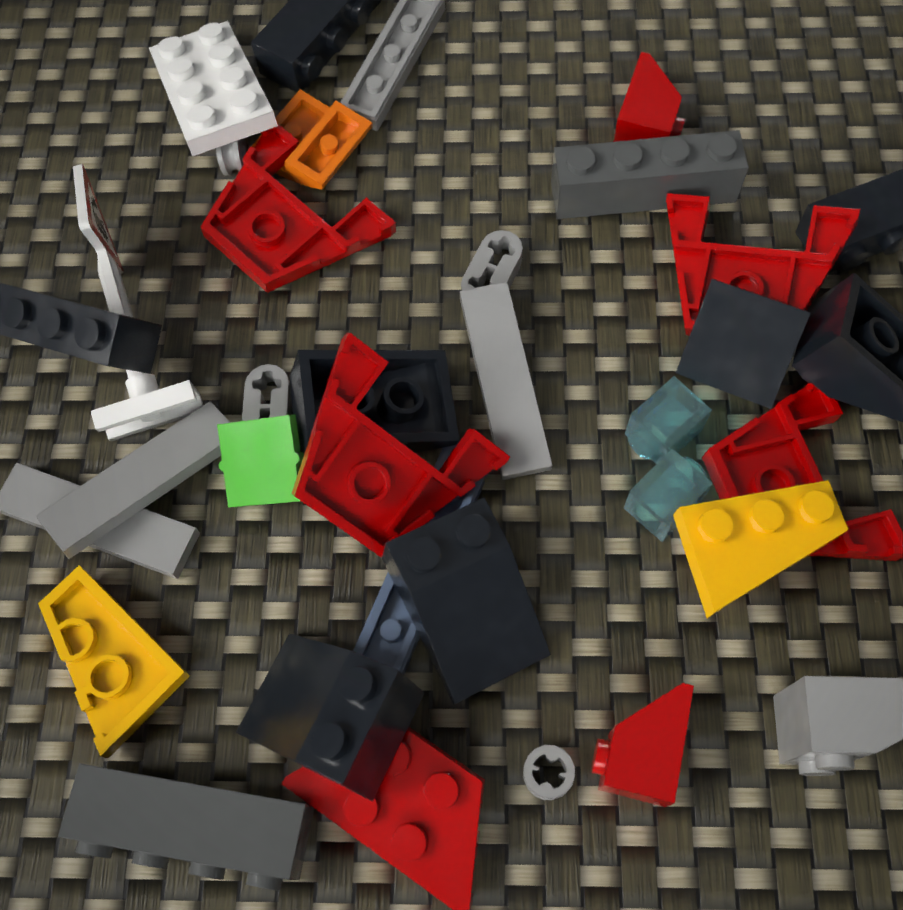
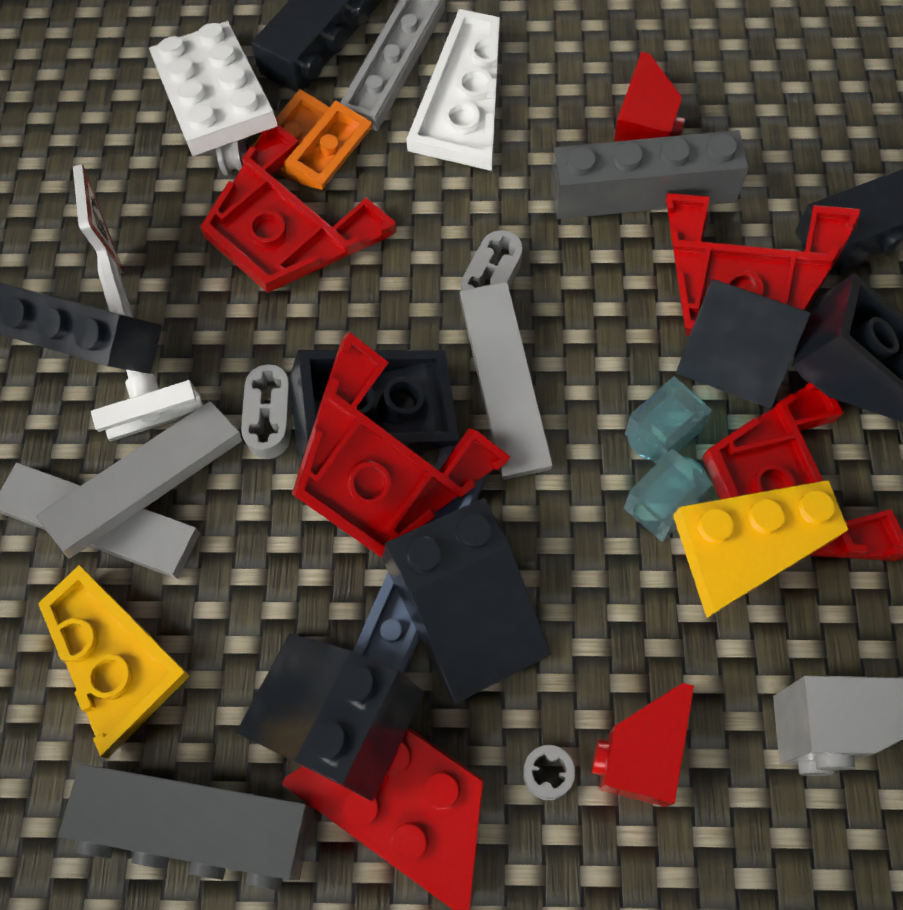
piece [217,414,304,507] -> none
none -> white wing [406,9,500,171]

